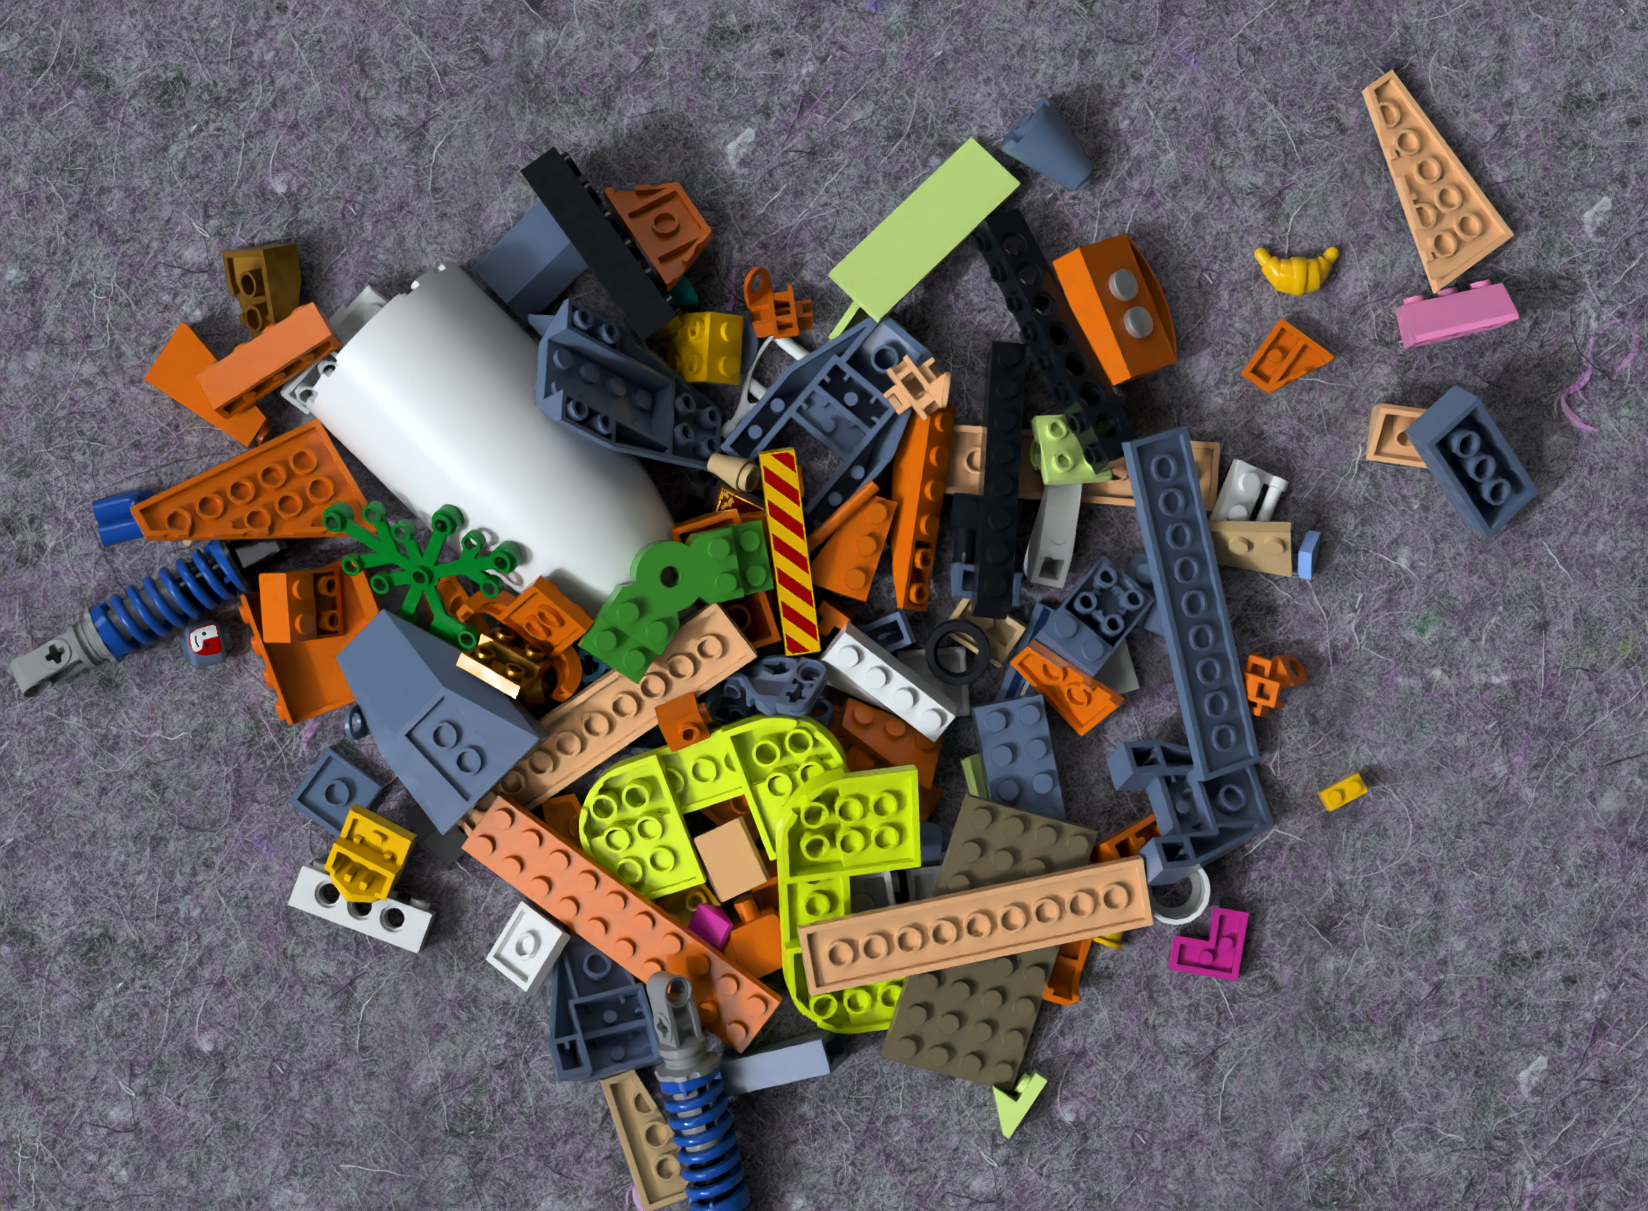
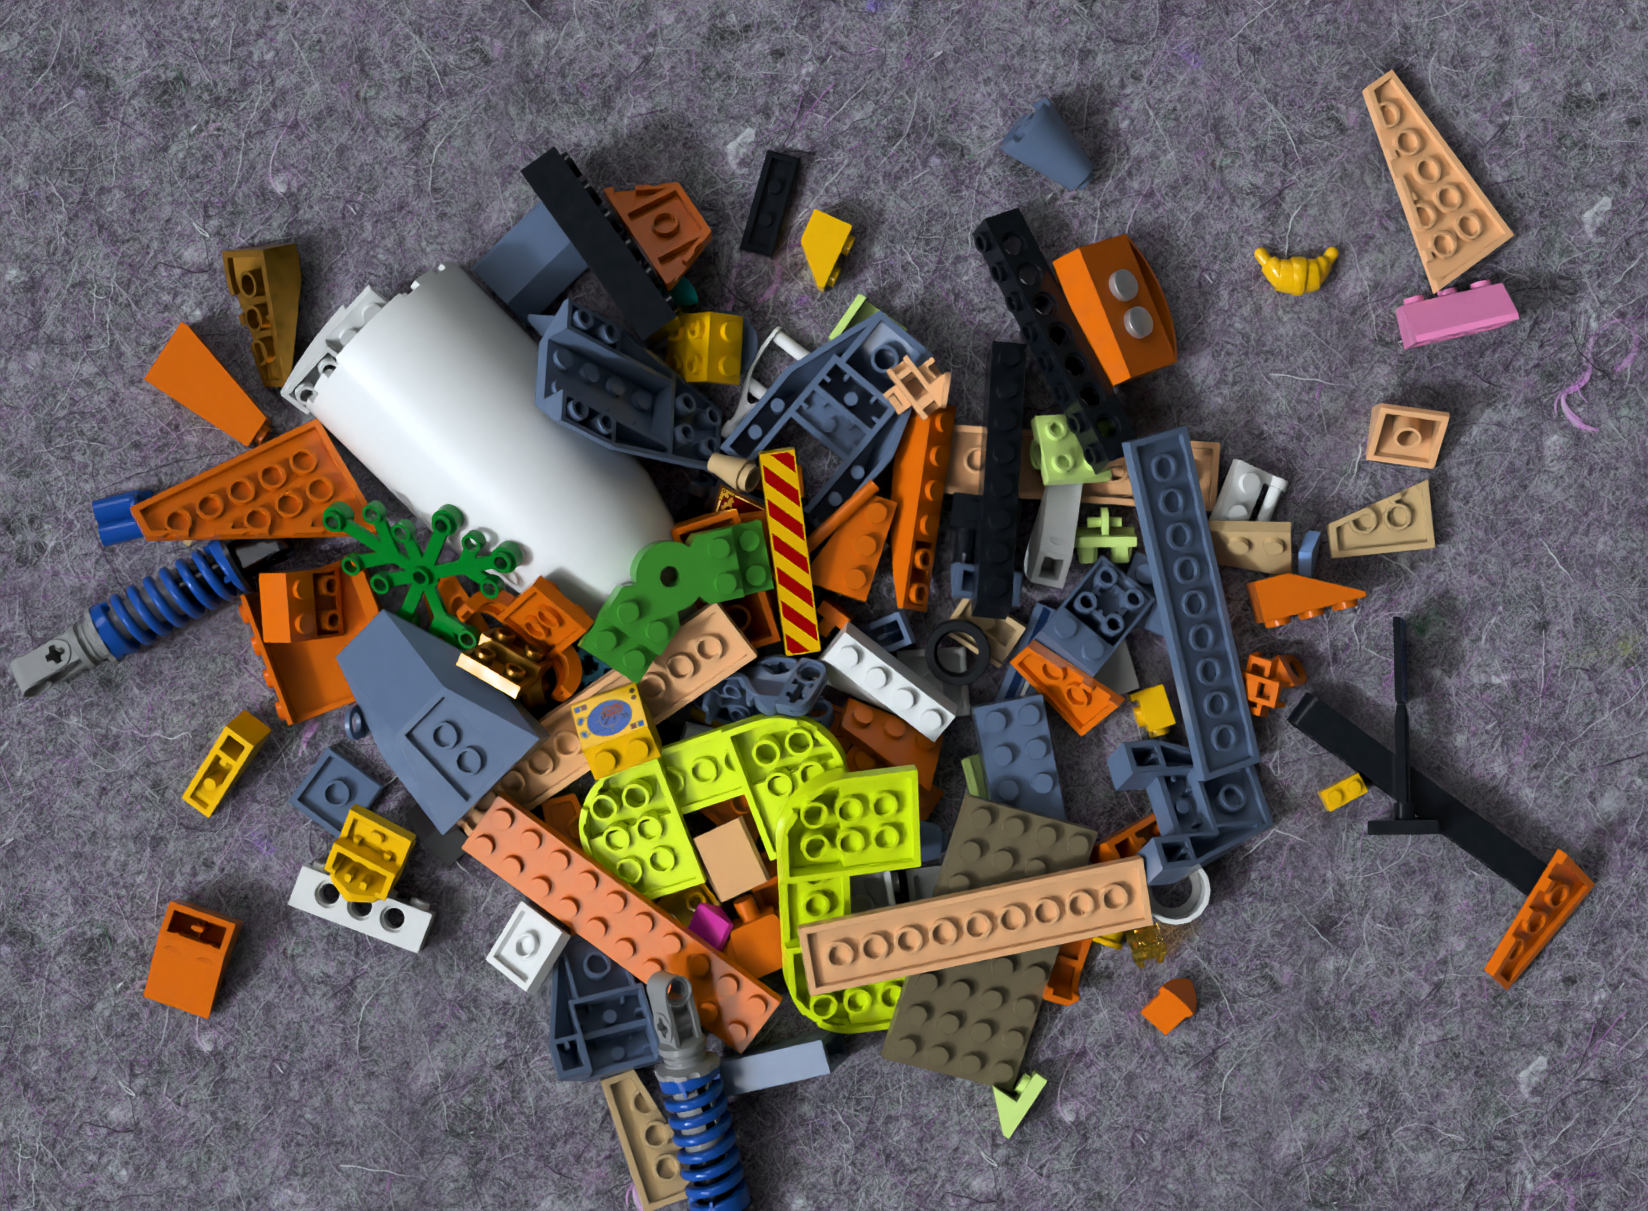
head [179,620,233,668] -> none
orange brick [196,301,343,420] -> none
orange brick [654,692,713,753] -> none
orange piece [743,266,813,339] -> none
yellowish green tile [828,137,1021,323] -> none
dark pink plate [1168,906,1249,981] -> none
orange wing [1239,318,1335,394] -> none
sand blue brick [1404,385,1539,538] -> none
none -> orange slope [143,898,243,1019]
none -> yellow slope [181,709,272,818]
none -> yellow slope [571,682,662,781]
none -> black tile [740,150,801,259]
none -> yellow slope [800,209,856,293]
none -> yellowish green hips [1074,507,1137,564]
none -> clear yellow tile [1124,923,1168,969]
none -> yellow brick [1127,684,1176,739]
none -> orange tile [1140,978,1197,1036]
none -> orange slope [1245,573,1366,628]
none -> black beam [1286,692,1548,897]
none -> tan wing [1327,479,1435,559]
none -> black piece [1368,617,1442,835]
none -> orange wing [1484,848,1595,991]

